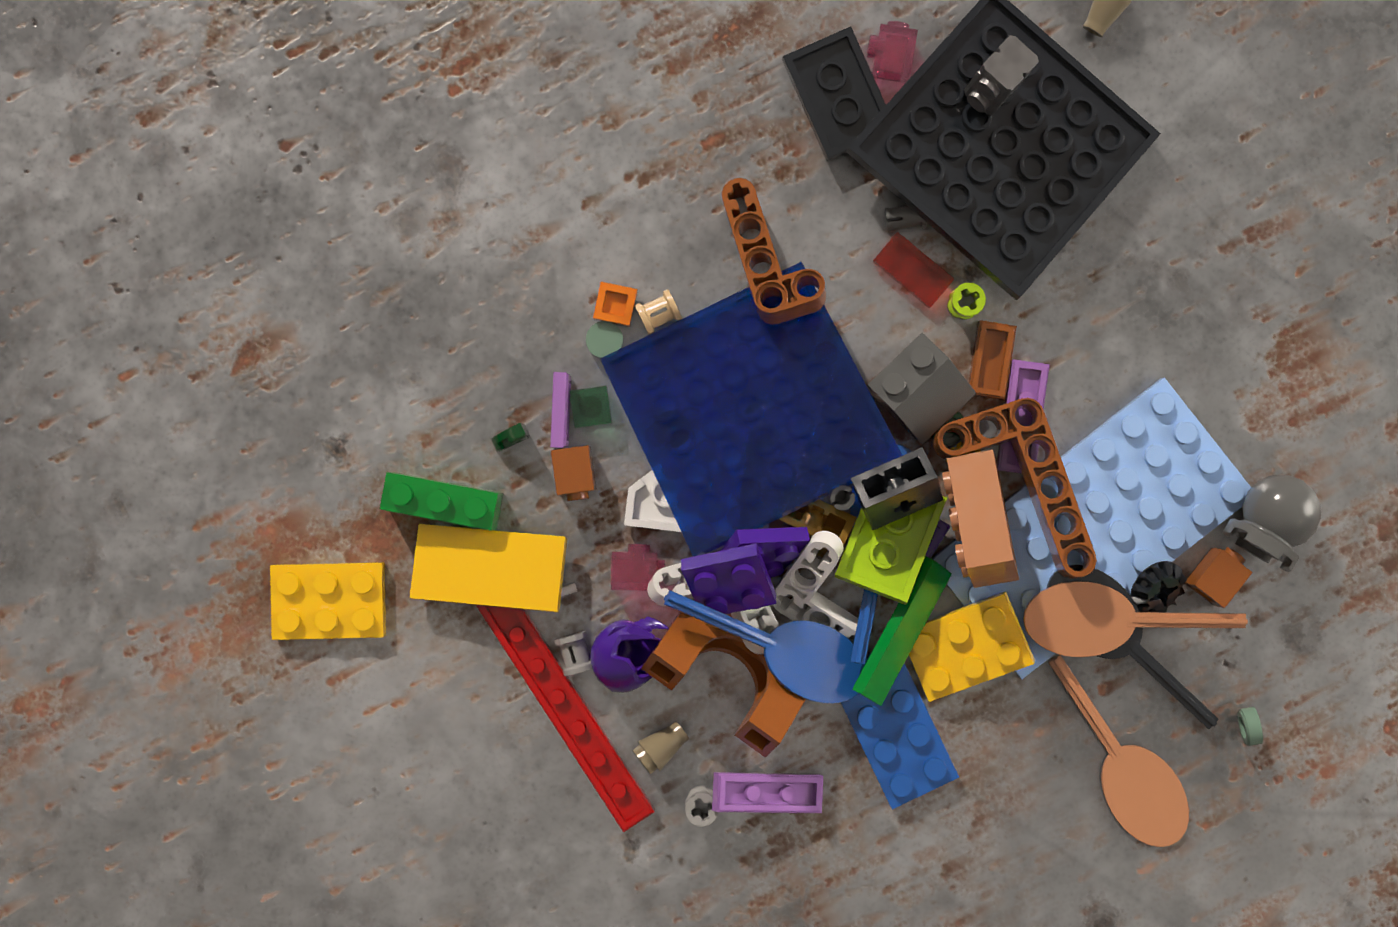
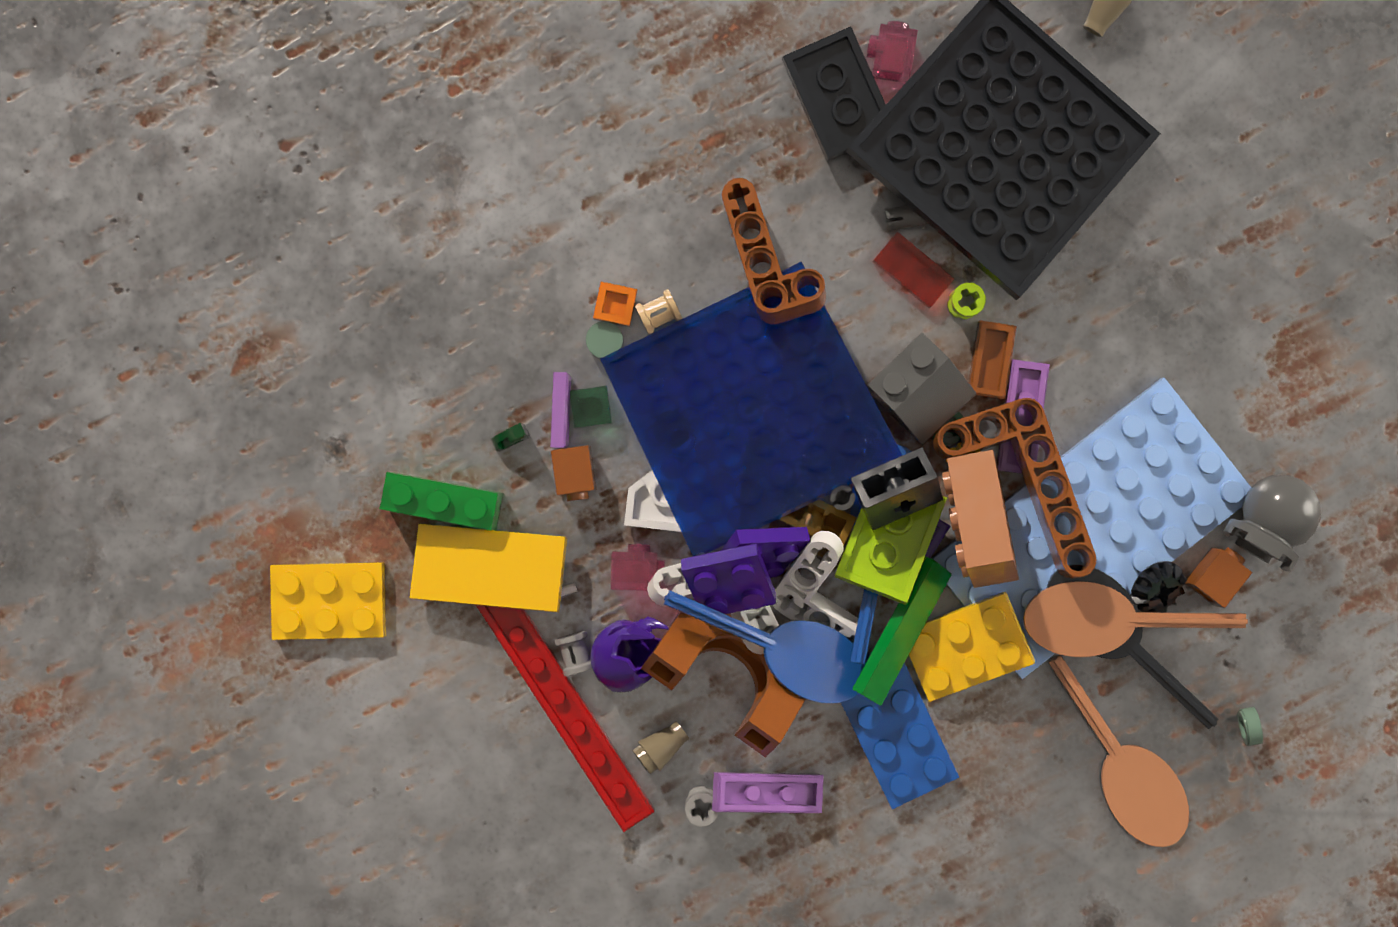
flat silver brick [964,35,1039,115] -> none

